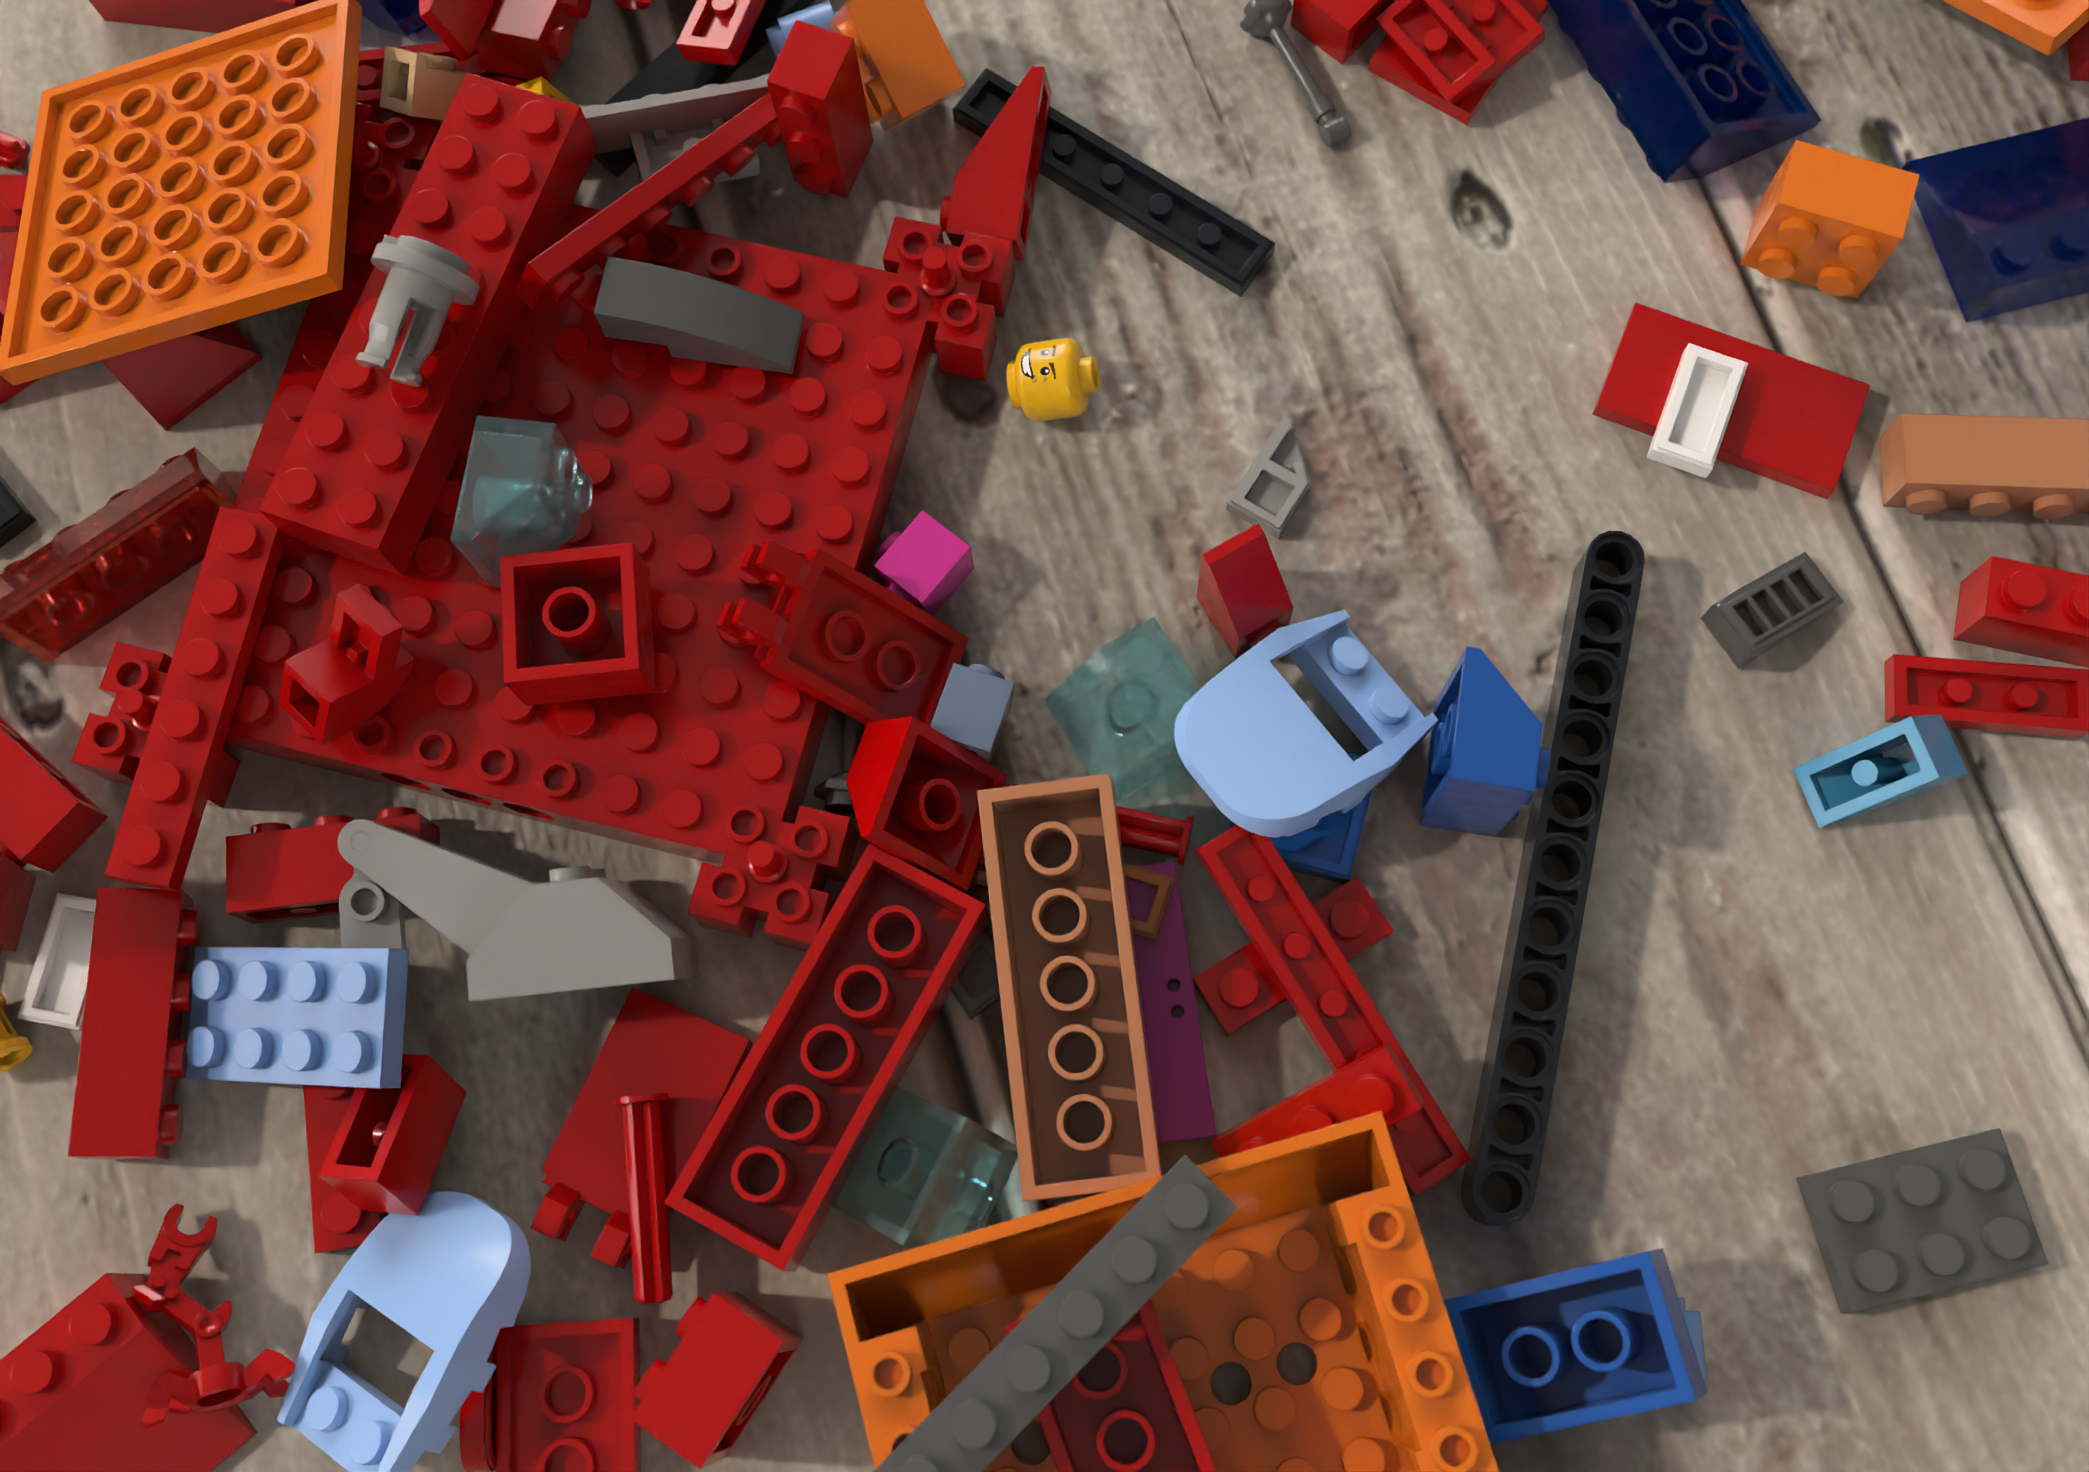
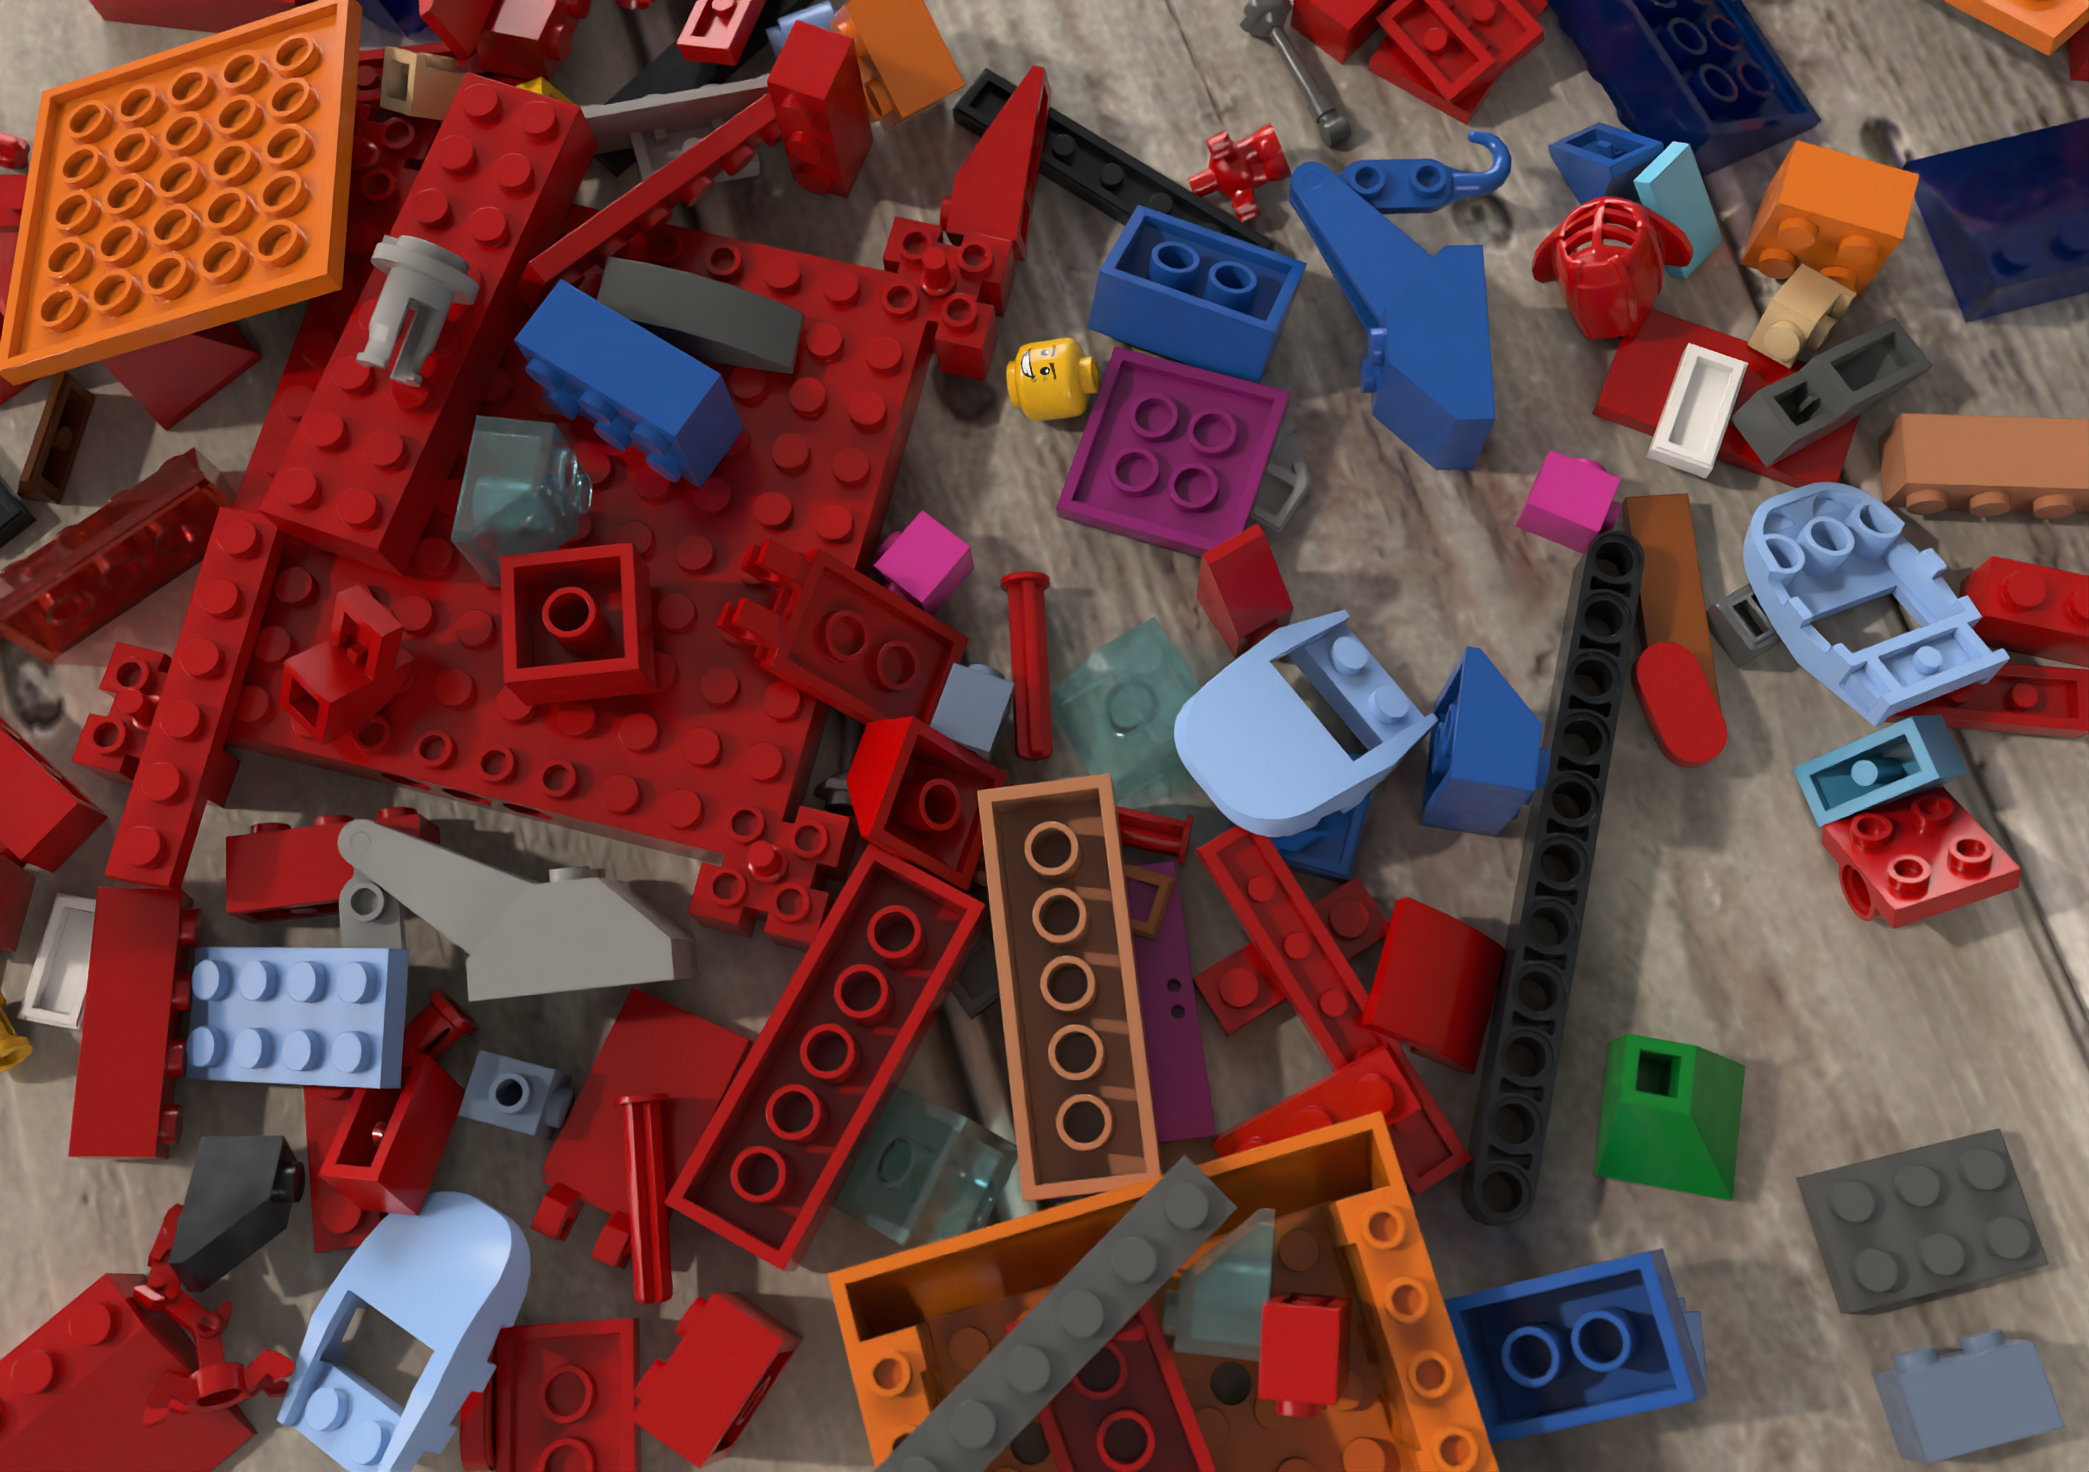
none -> reddish brown slope [17,371,95,505]
none -> black slope [168,1136,306,1292]
none -> red bush [403,988,479,1061]
none -> sand blue brick [458,1050,574,1141]
none -> blue brick [514,279,744,489]
none -> red axle [1000,571,1053,761]
none -> magenta plate [1056,347,1290,557]
none -> blue slope [1087,205,1307,384]
none -> clear light blue slope [1163,1208,1277,1361]
none -> red piece [1187,123,1292,224]
none -> red brick [1258,1291,1352,1418]
none -> blue slope [1288,130,1512,470]
none -> red slope [1361,897,1506,1075]
none -> dark pink brick [1515,450,1623,554]
none -> red piece [1532,196,1694,342]
none -> blue slope [1548,122,1664,205]
none -> green slope [1593,1033,1745,1201]
none -> dark orange tile [1621,493,1722,741]
none -> red tile [1631,642,1727,768]
none -> medium azure tile [1633,141,1724,279]
none -> dark grey slope [1730,318,1933,467]
none -> light blue slope [1743,482,2010,727]
none -> tan brick [1747,264,1857,369]
none -> red plate [1822,786,2021,929]
none -> sand blue brick [1872,1329,2065,1464]

